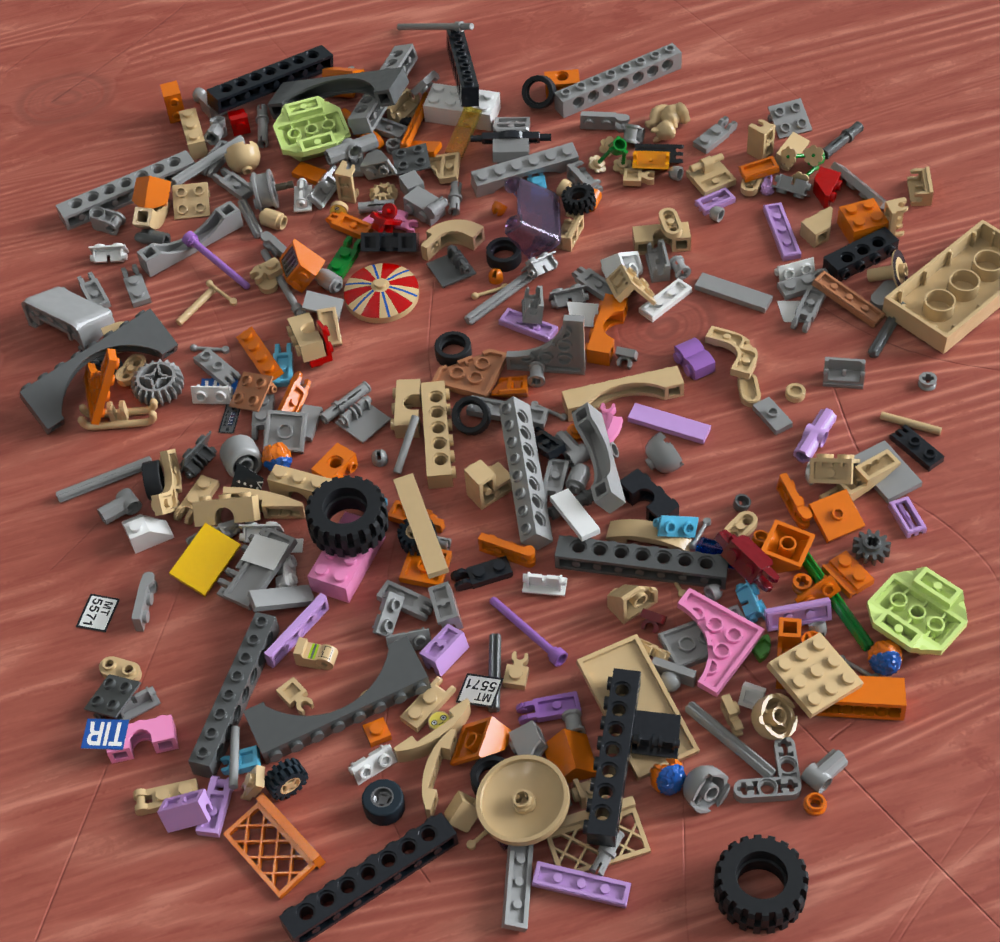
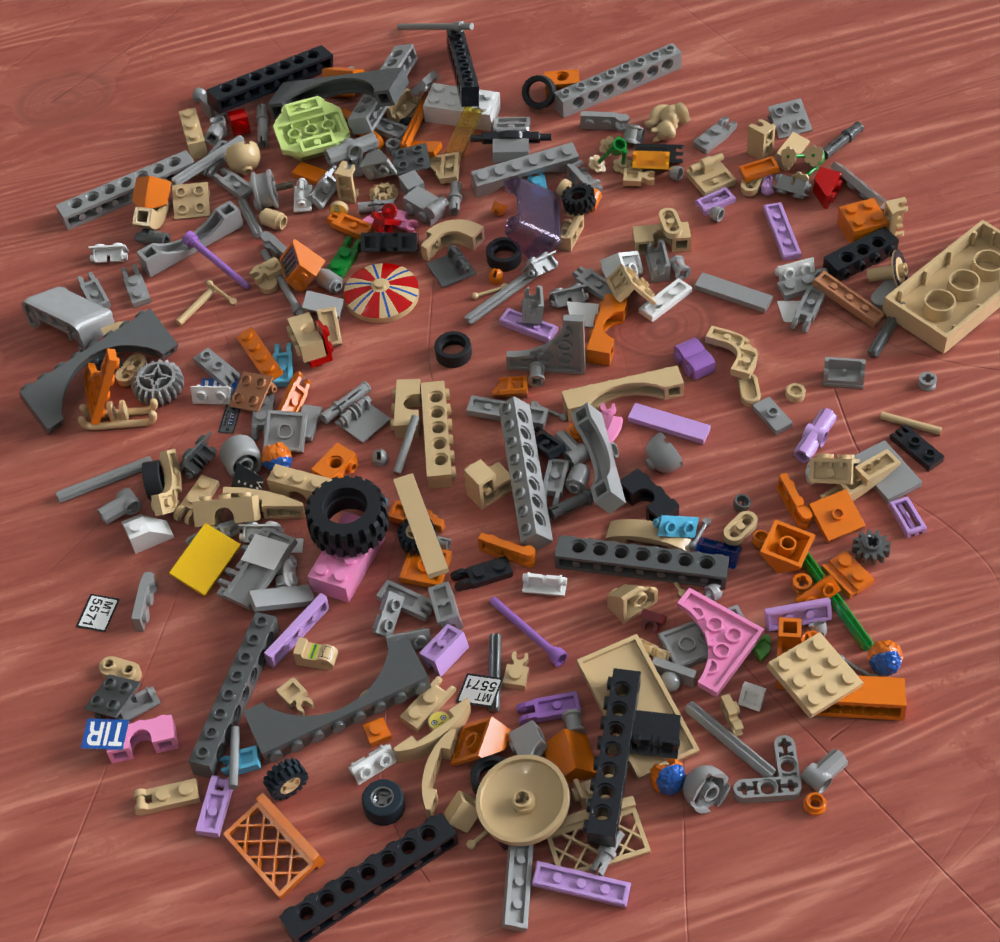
light grey piece [89,207,126,235] -> none
lavender hinge [157,788,213,833] -> none
orange brick [160,80,185,124] -> none
light grey hinge [190,344,230,354] -> none
tan plate [240,765,265,801] -> none
nougat plate [431,349,507,398] -> none
black tyre [451,396,491,436] -> none
white tile [550,489,600,541] -> none
light grey tile [615,346,638,369] -> none
black tyre [713,834,809,934] -> none
dark red hinge [714,529,780,592] -> none
medium azure hinge [735,580,767,623] -> none
tan cylinder [751,693,798,740] -> none
tan slope [800,206,833,248] -> none
yellowish green piece [867,567,968,655] -> none
tan hinge [907,167,934,206] -> none

